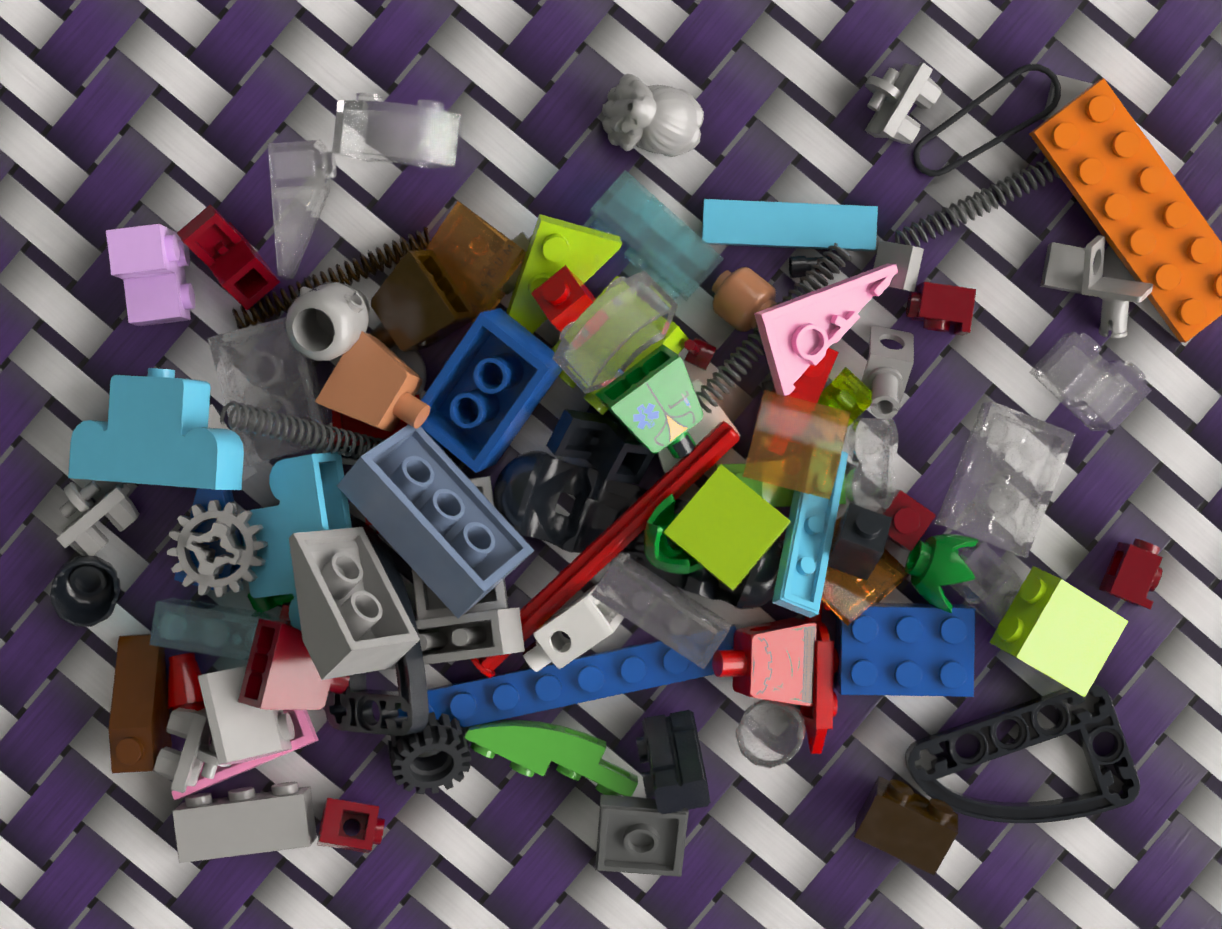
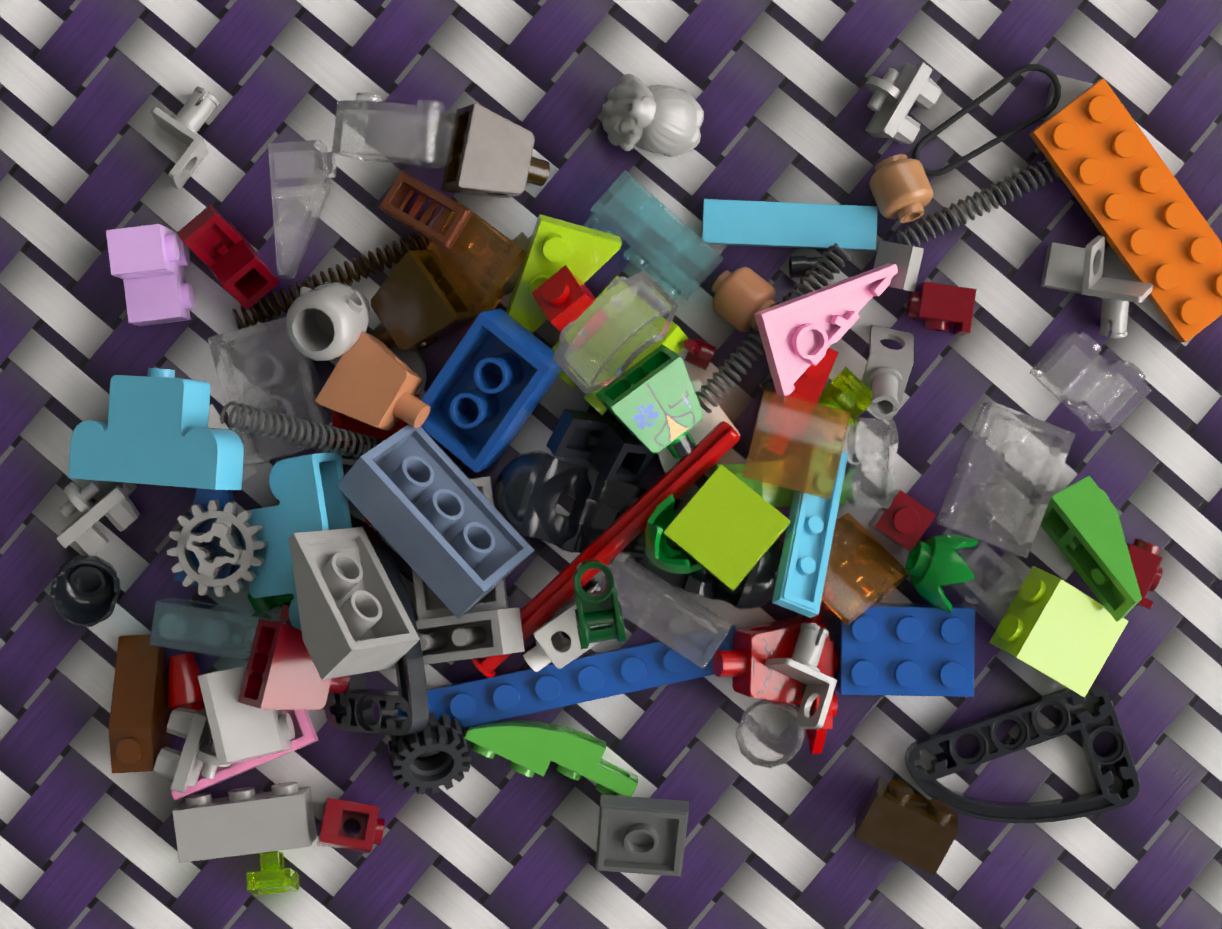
black brick [636,710,711,815] -> none
black brick [828,503,892,580] -> none
none -> light grey bracket [151,86,220,190]
none -> clear neon green tile [246,851,299,896]
none -> copper slope [378,170,473,250]
none -> torso [441,104,550,198]
none -> dark green piece [572,559,626,649]
none -> light grey bracket [765,623,837,729]
none -> medium nougat head [869,154,934,223]
none -> bright green slope [1034,476,1142,622]

